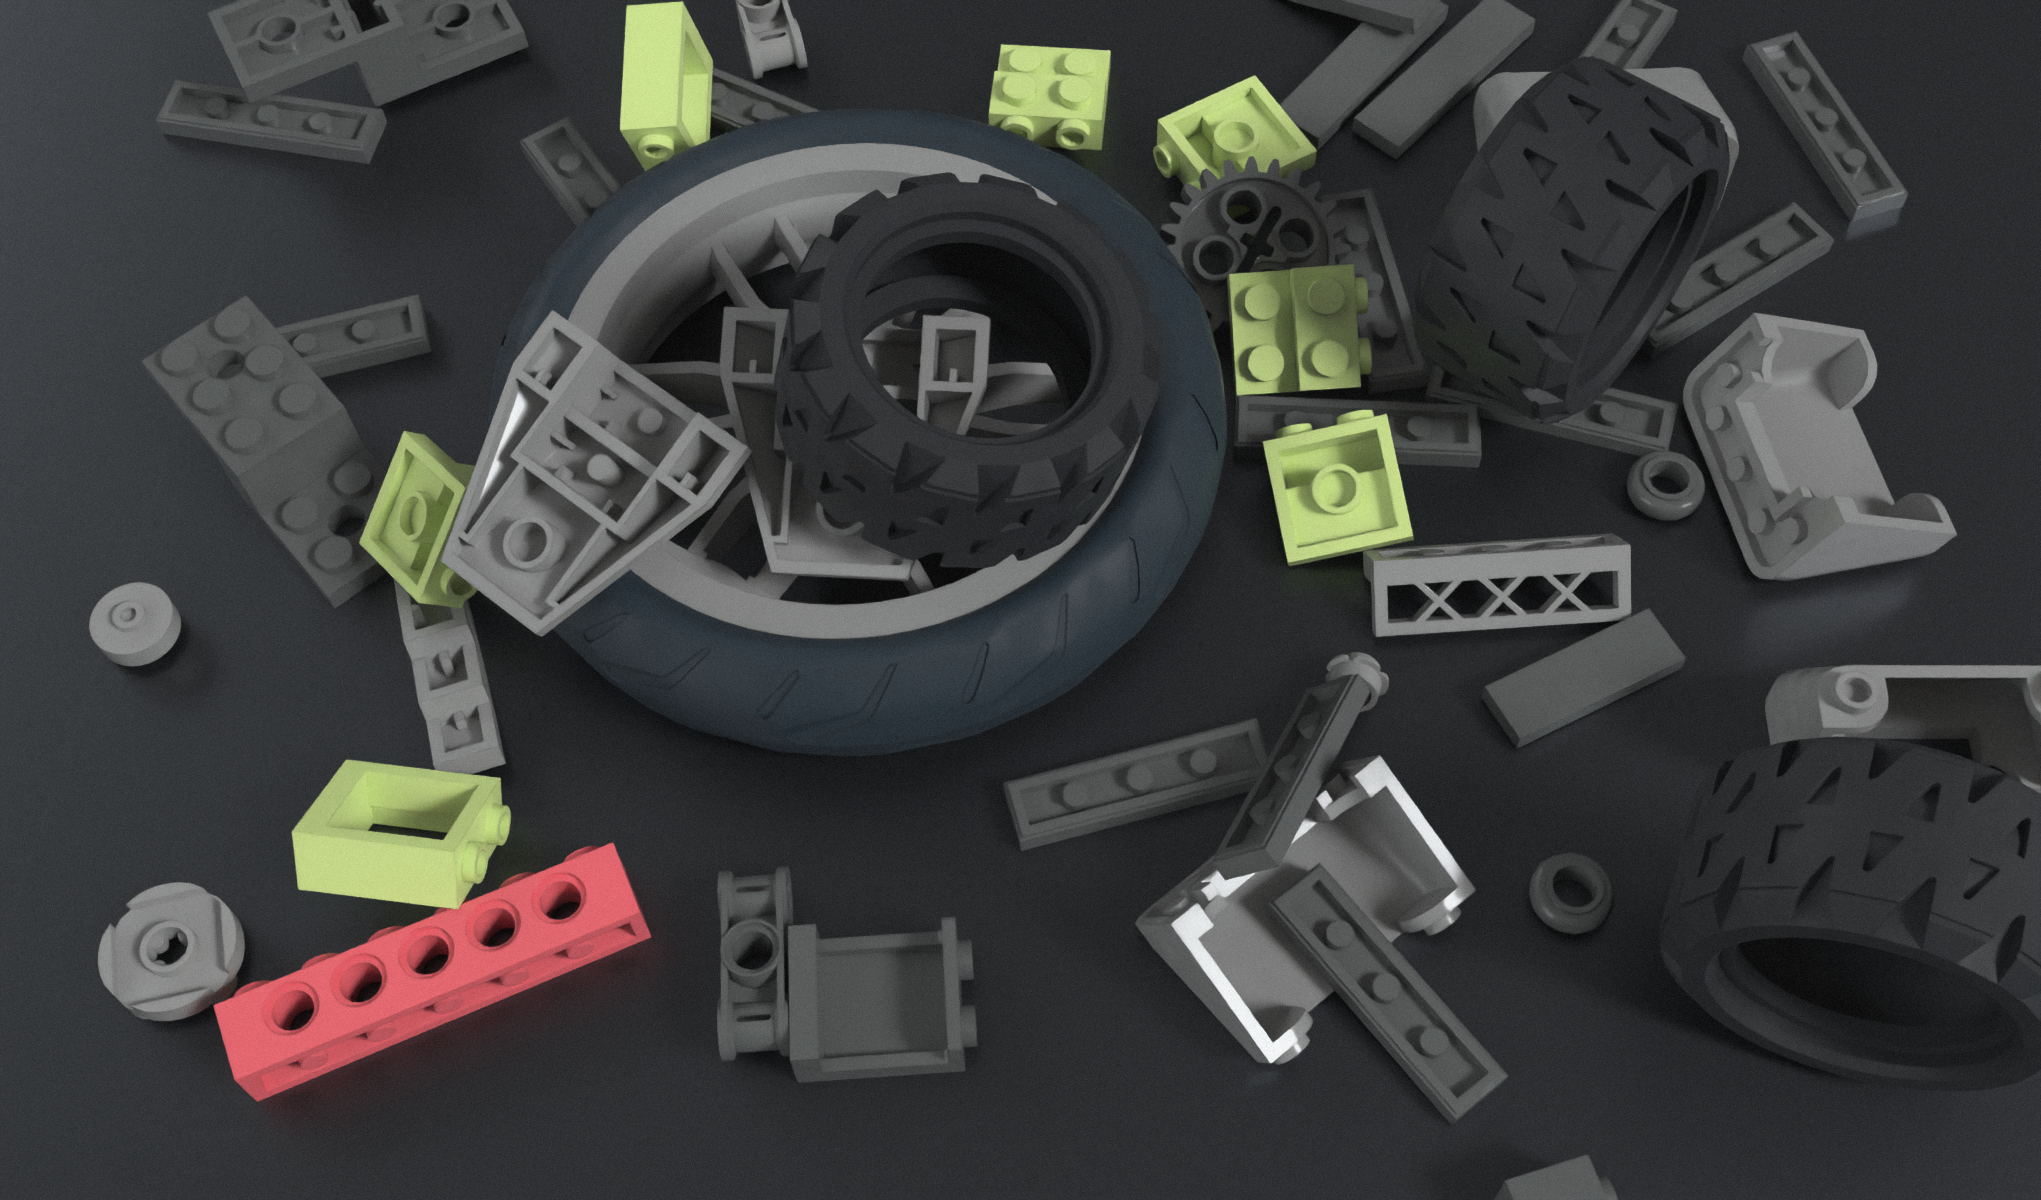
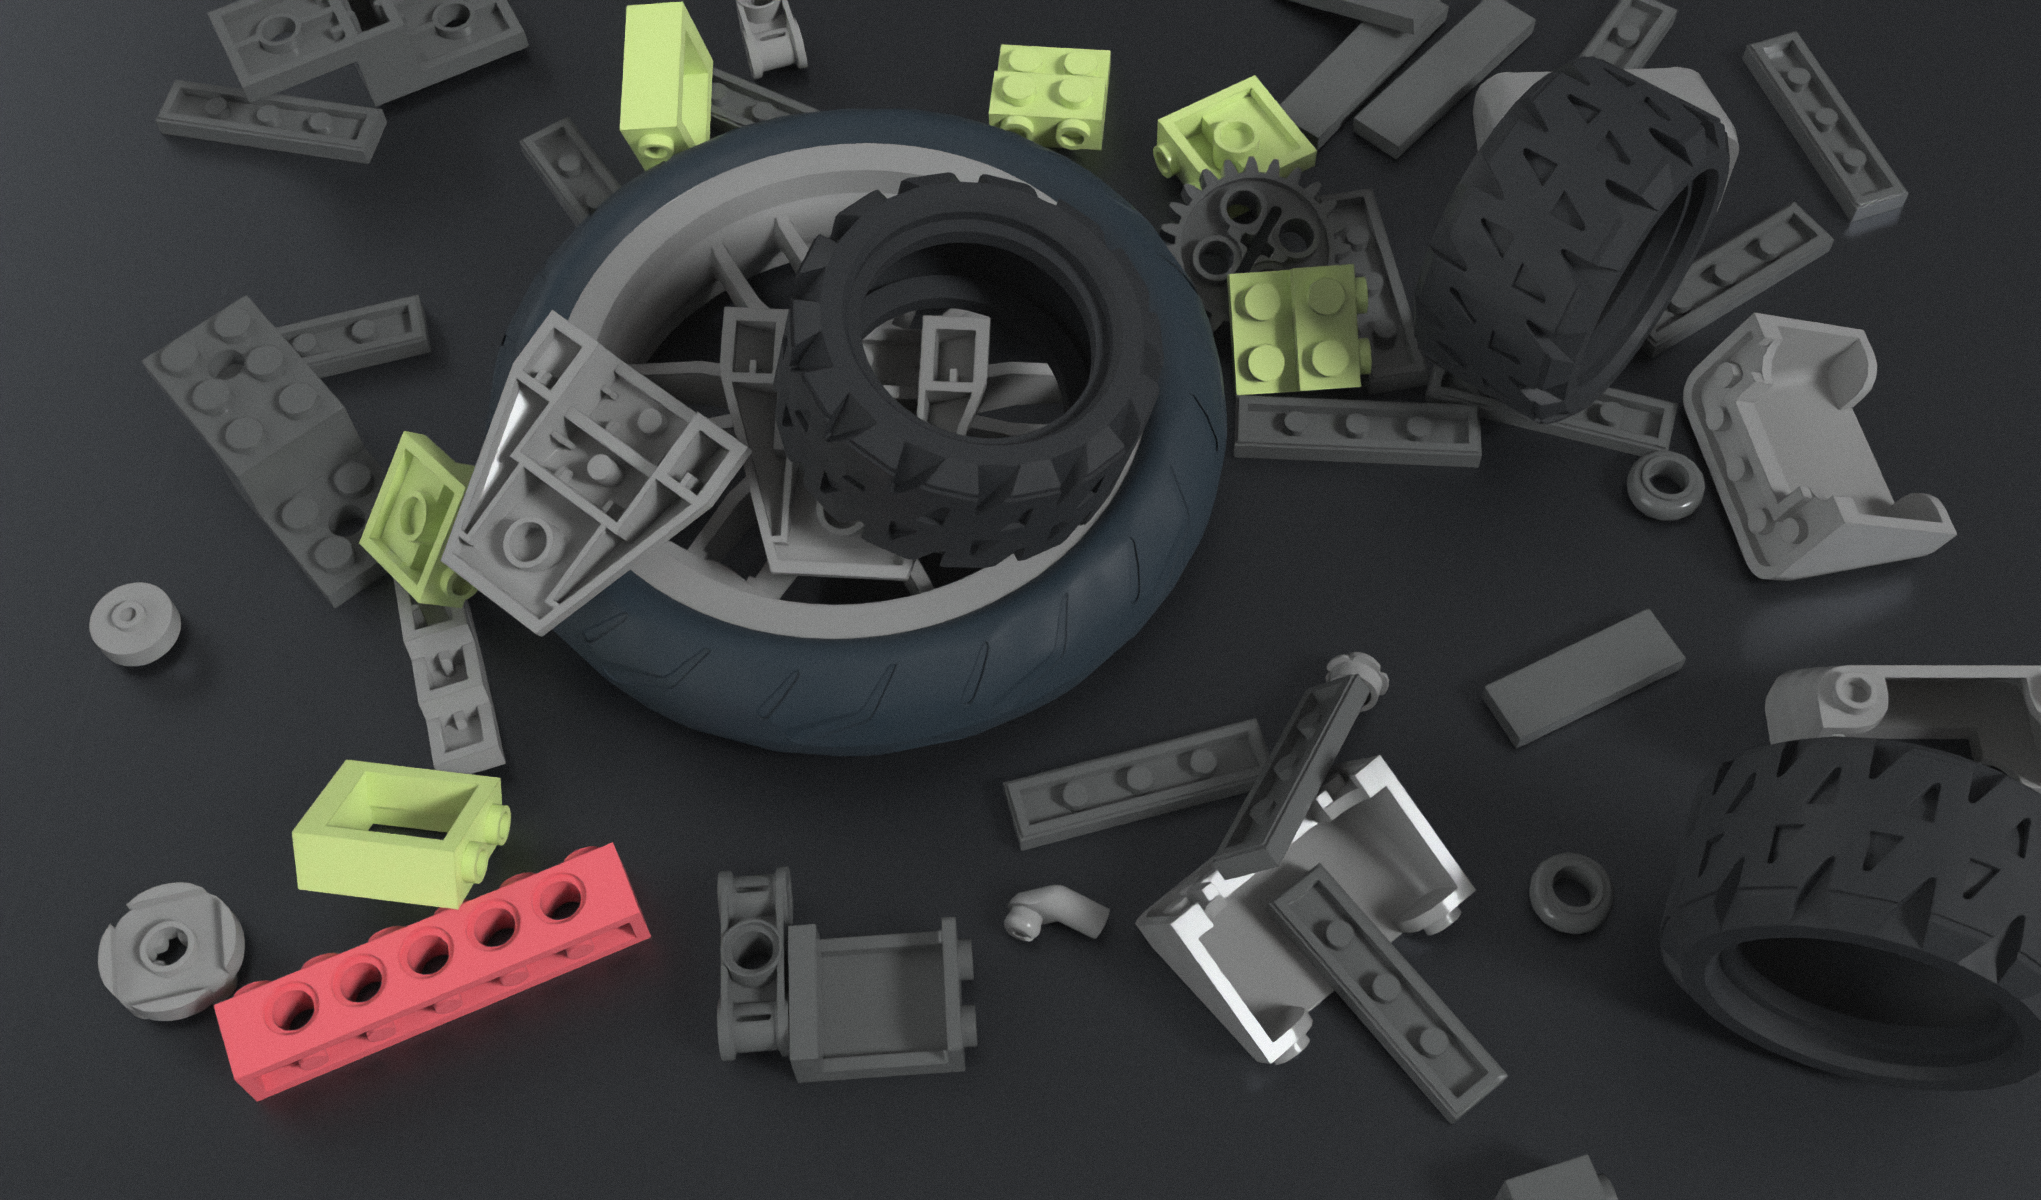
yellowish green plate [1263,410,1414,566] -> none
light grey fence [1363,533,1631,637] -> none
none -> light grey arm [1004,884,1110,941]

